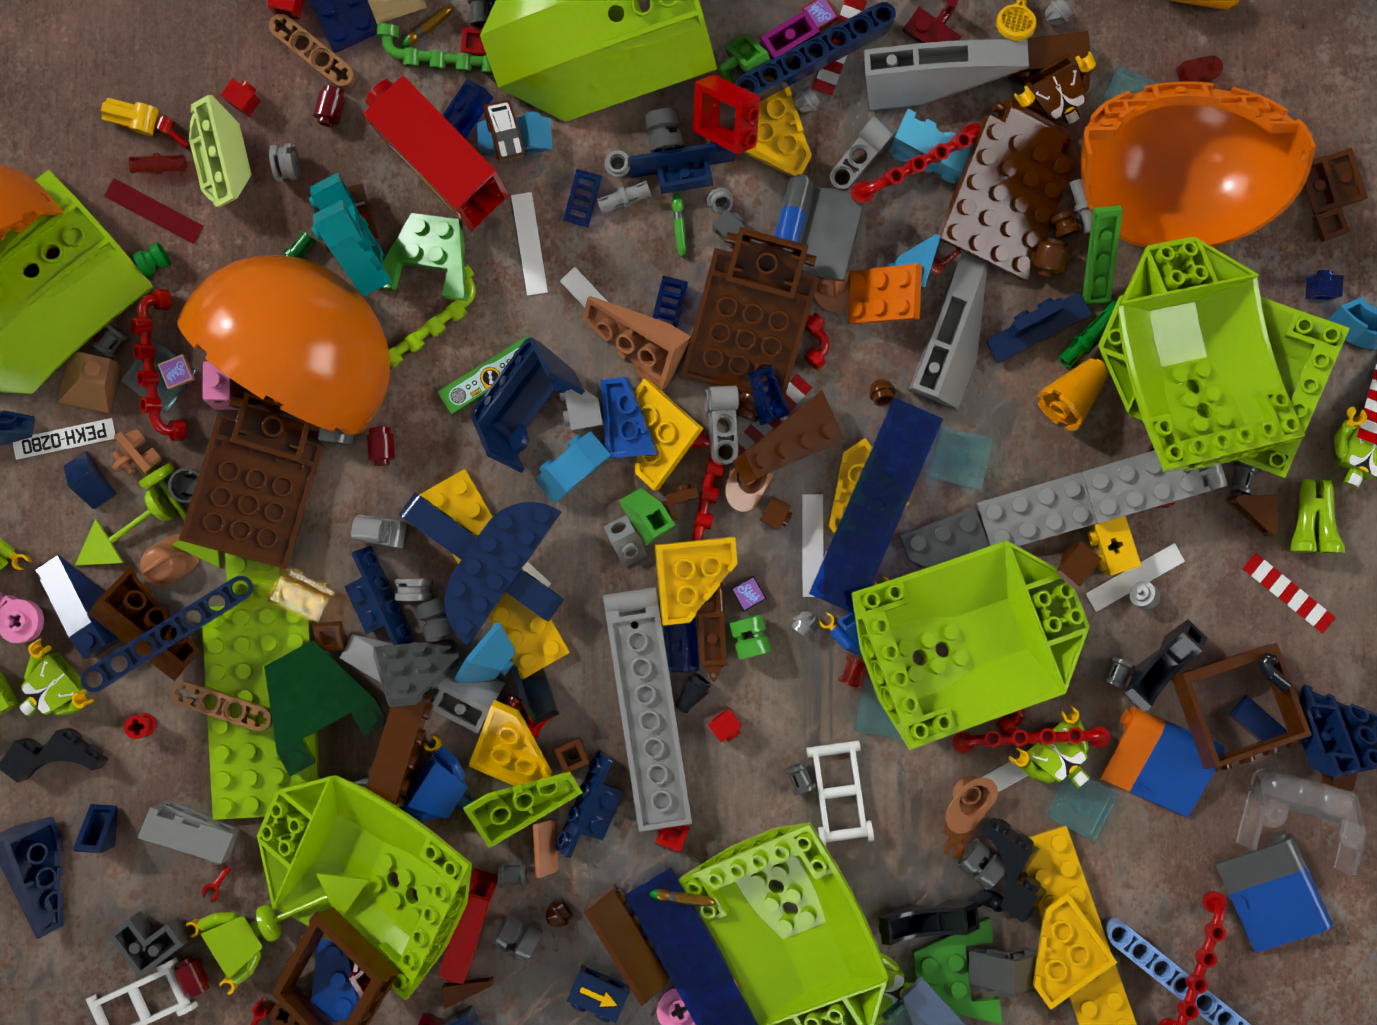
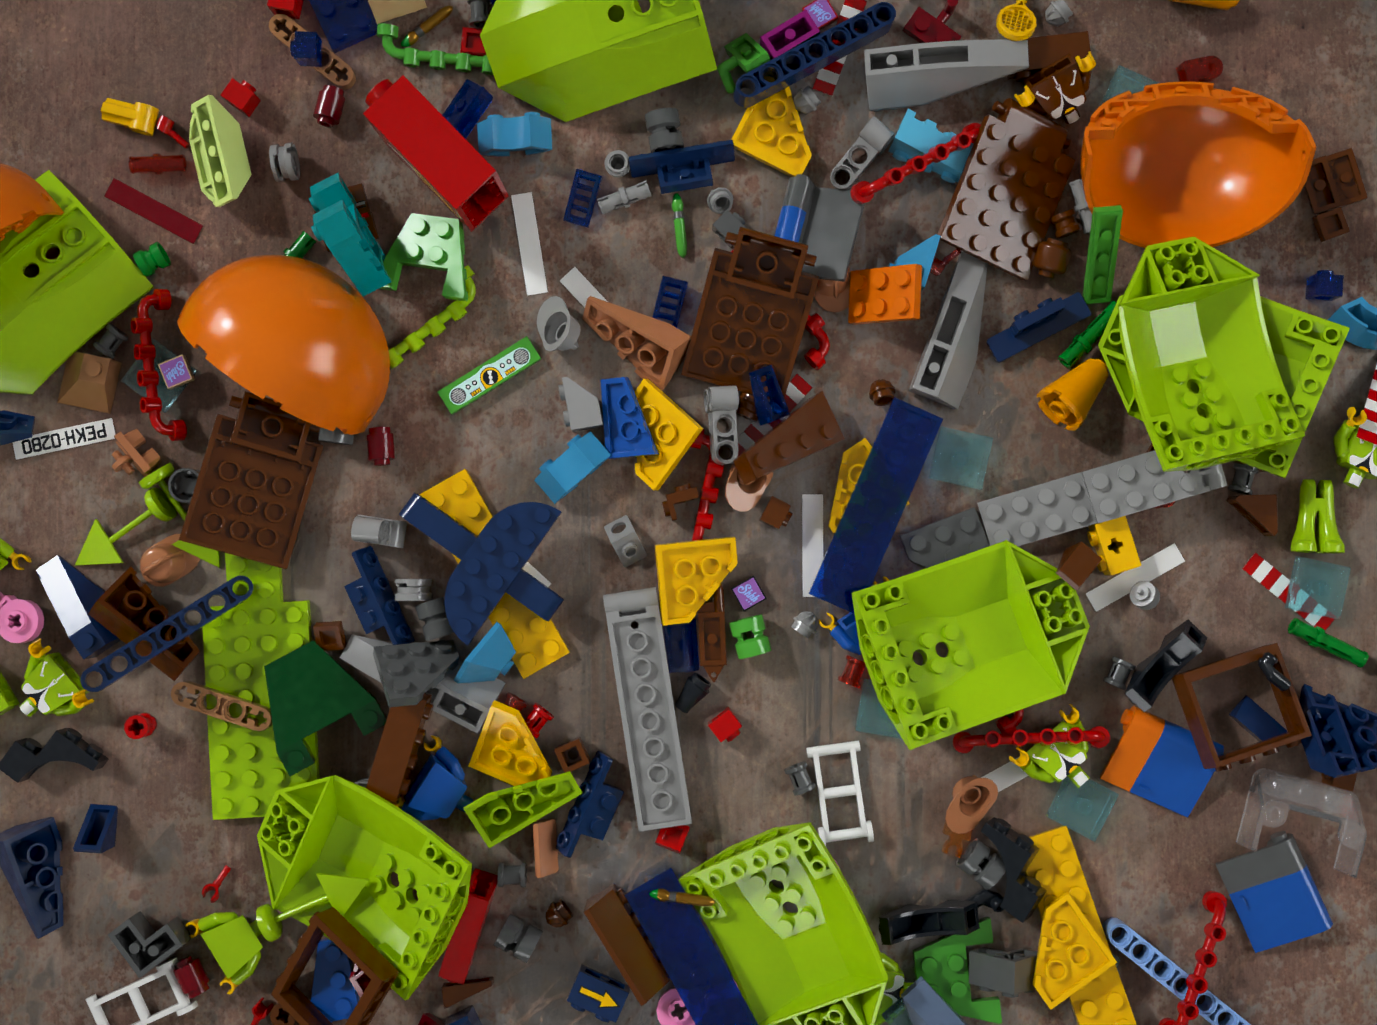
dark blue slope [64,451,117,509] -> none
light grey wedge [137,799,241,865] -> none
bright pink torso [203,361,242,410] -> none
clear yellow bracket [268,568,336,623] -> none
dark blue windscreen [472,337,585,473] -> none
slope [483,99,525,160] -> none
black panel [512,666,560,725] -> none
bright green slope [618,488,675,546] -> none
red window [693,74,760,154] -> none
none -> clear blue plate [290,31,322,67]
none -> light grey piece [537,296,580,352]
none -> clear light blue plate [1285,556,1351,620]
none -> green pin [1288,618,1369,668]

